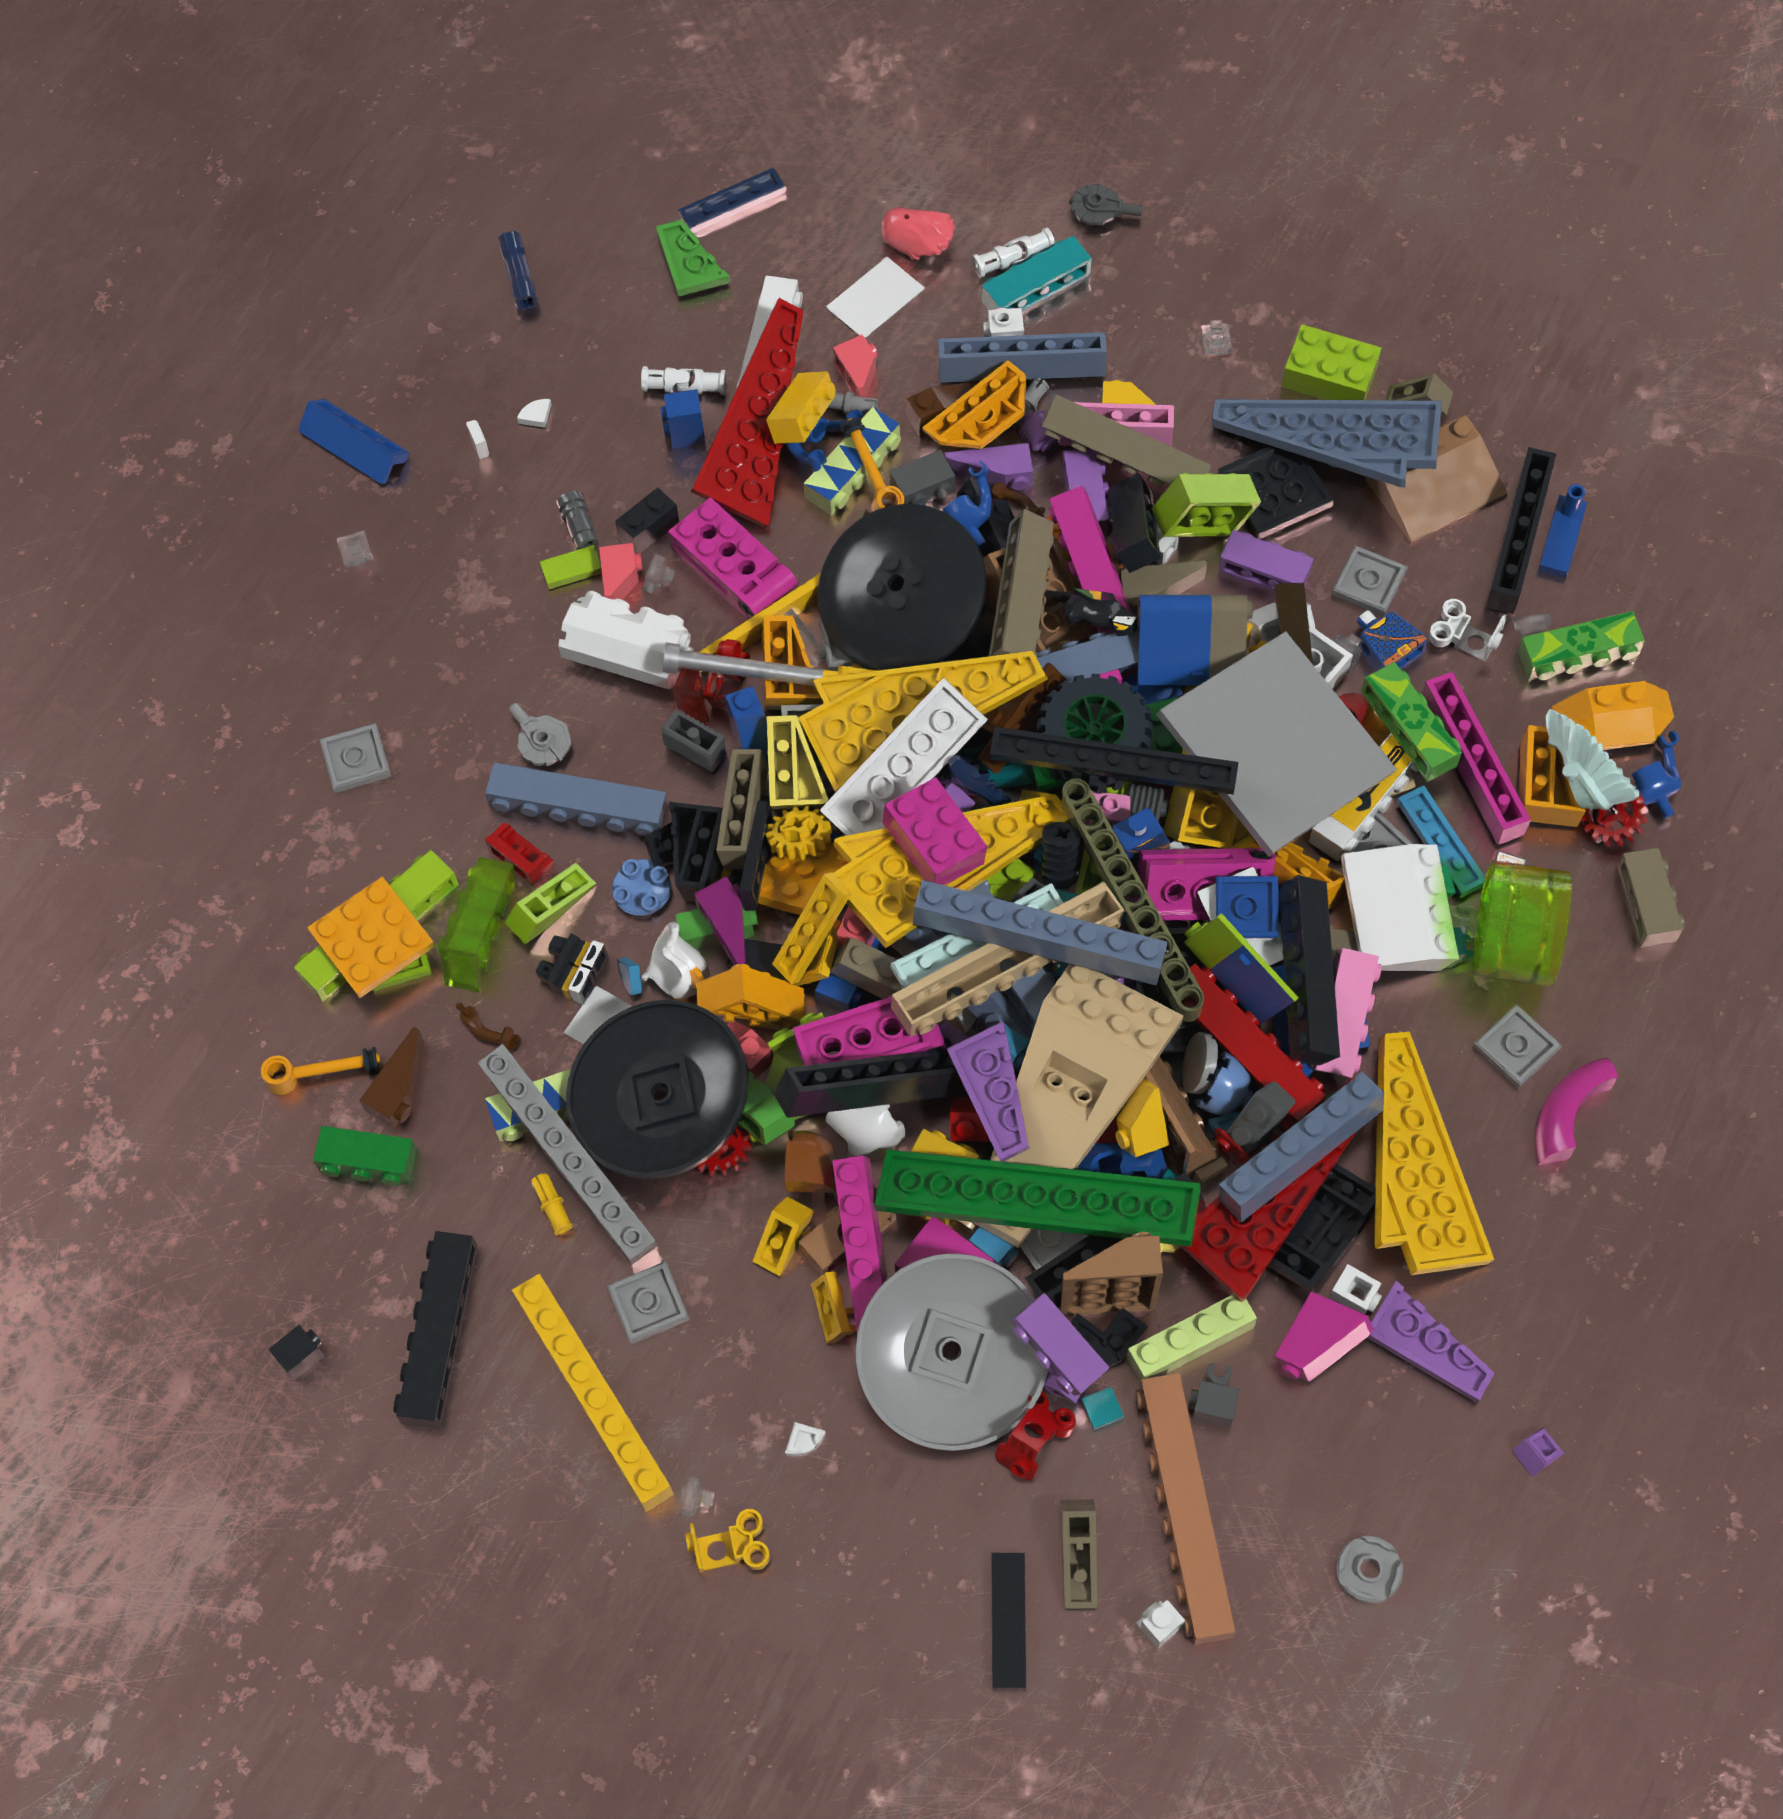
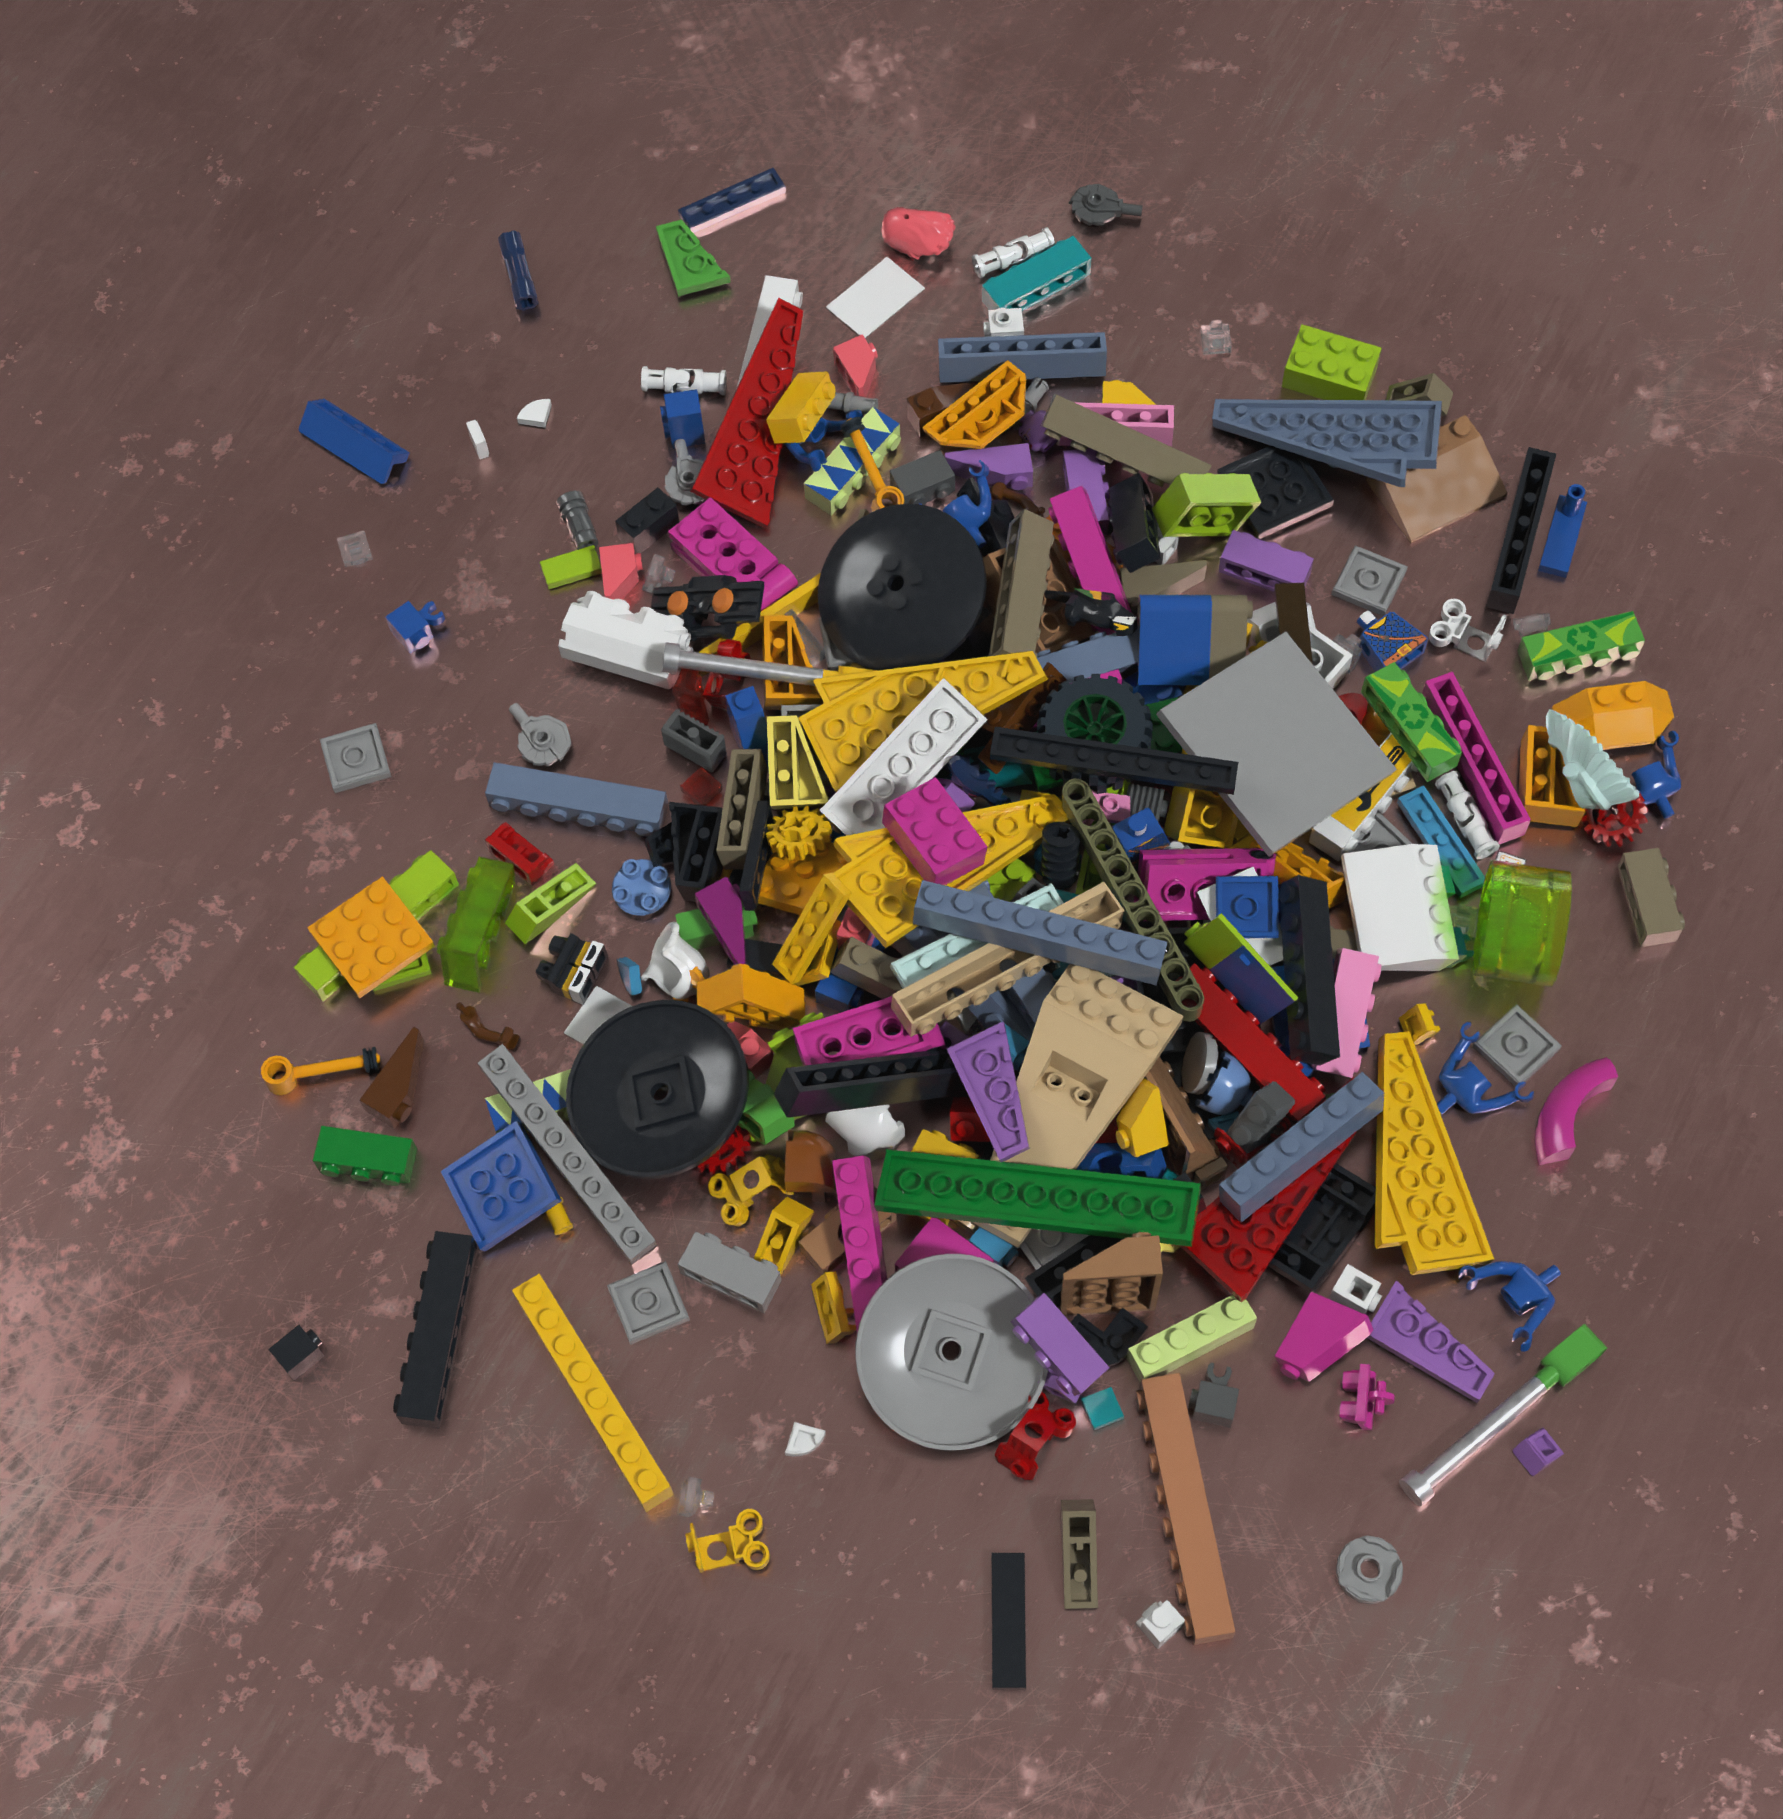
none -> blue brick [385,601,445,654]
none -> blue plate [441,1121,562,1252]
none -> black piece [651,575,764,641]
none -> light grey piece [664,439,706,506]
none -> light grey brick [678,1231,782,1314]
none -> clear red plate [680,767,723,806]
none -> yellow piece [708,1154,794,1227]
none -> dark pink hips [1340,1364,1395,1430]
none -> yellow tile [1398,1003,1441,1045]
none -> flat silver piece [1399,1324,1608,1506]
none -> white piece [1435,771,1500,859]
none -> blue piece [1437,1022,1534,1115]
none -> blue piece [1458,1261,1561,1352]

